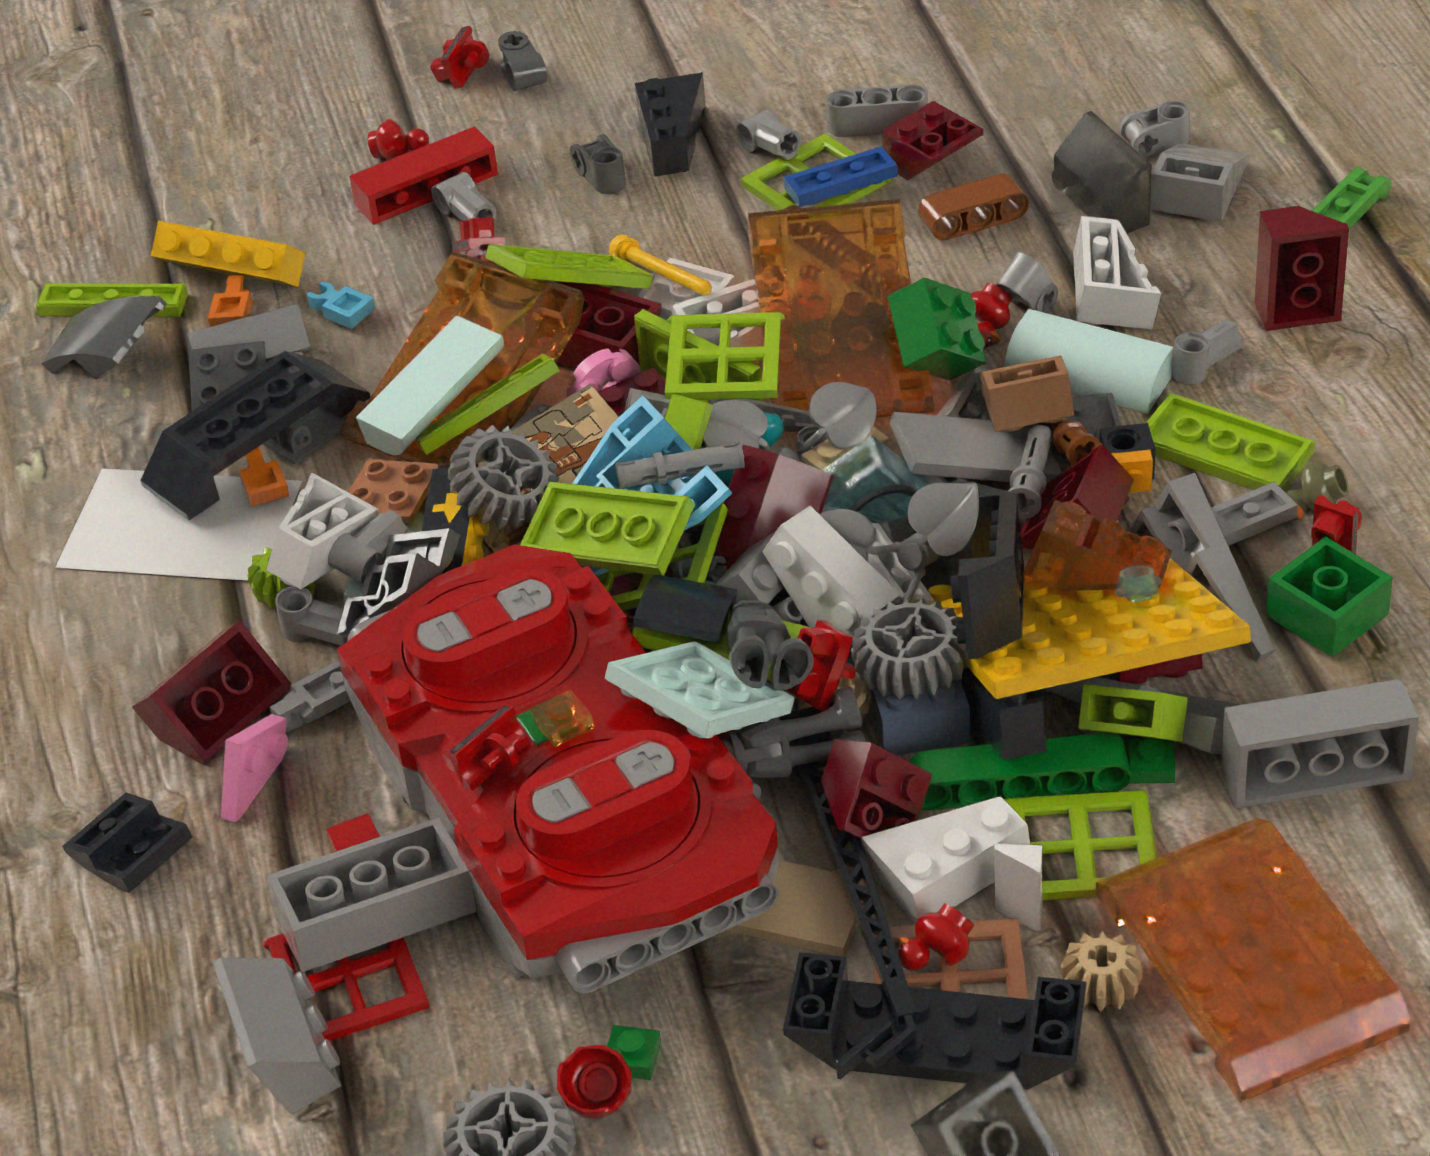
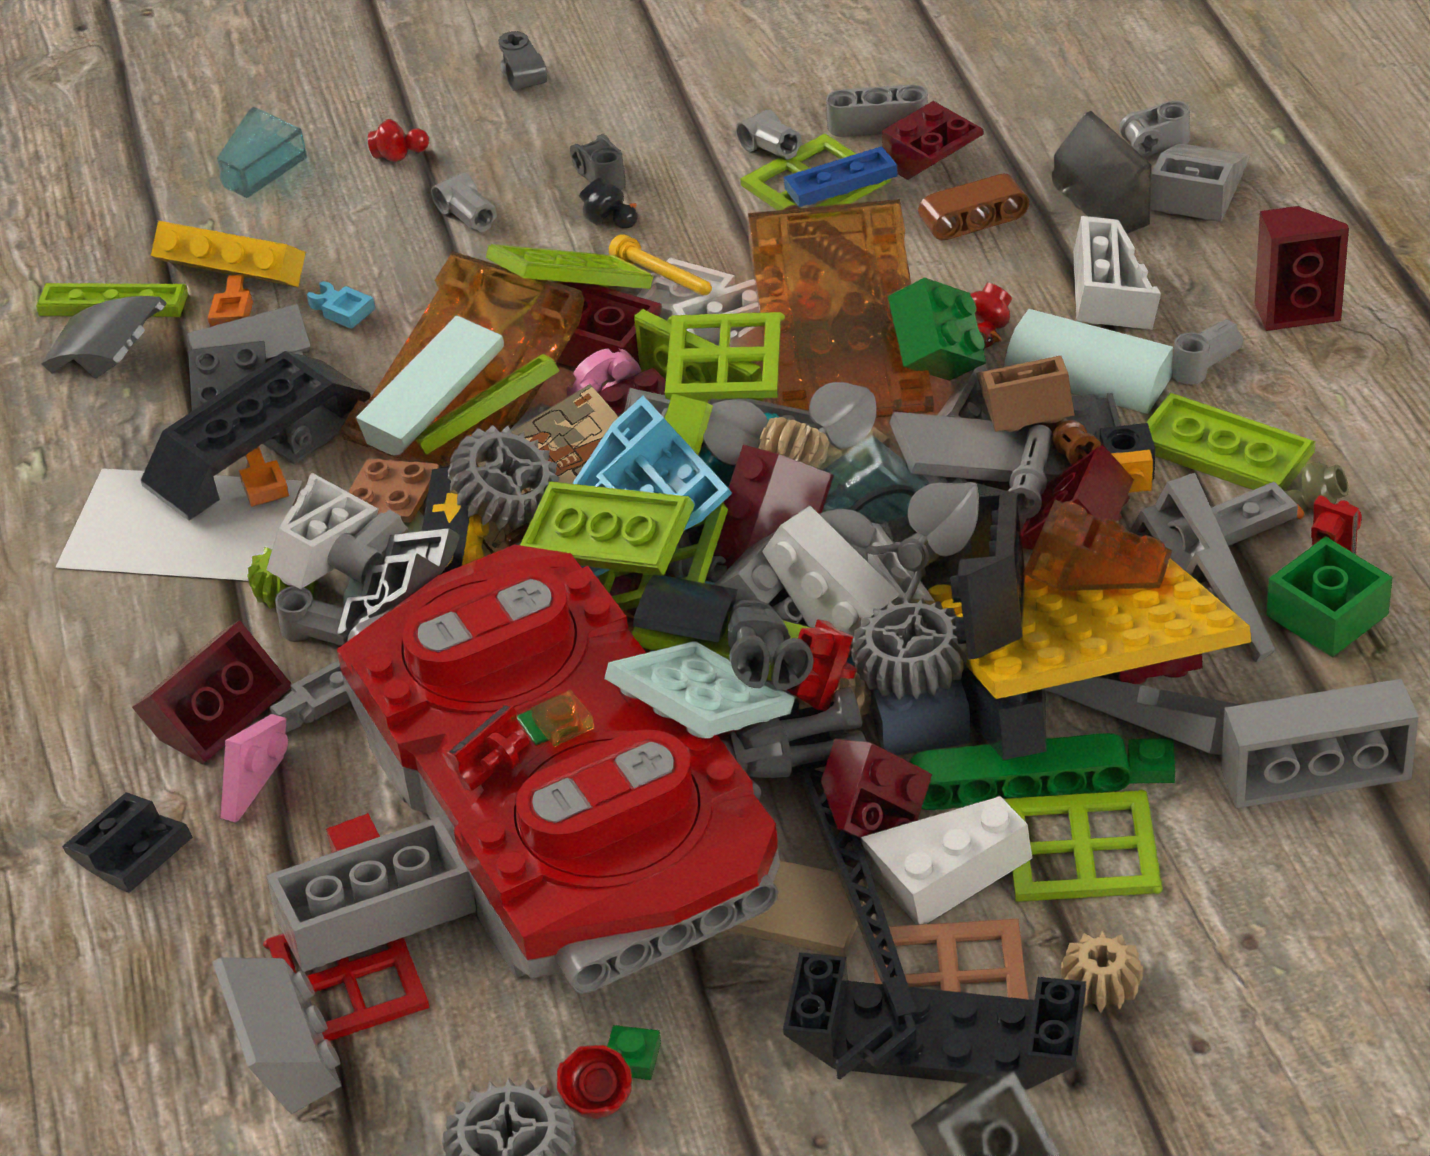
red brick [349,126,498,225] -> none
red hips [430,26,490,89] -> none
red hips [452,217,505,278] -> none
light grey pin [616,441,745,489] -> none
black wedge [634,72,706,177] -> none
red animal [898,903,974,971] -> none
white slope [994,843,1042,931] -> none
light grey piece [996,252,1058,314] -> none
lime brick [1078,684,1188,742] -> none
clear orange slope [1095,818,1411,1103] -> none
clear light blue plate [1115,566,1161,602] -> none
bright green plate [1312,167,1392,229] -> none
none -> clear light blue slope [217,107,307,198]
none -> black animal [579,178,638,228]
none -> tan gear [759,417,830,469]

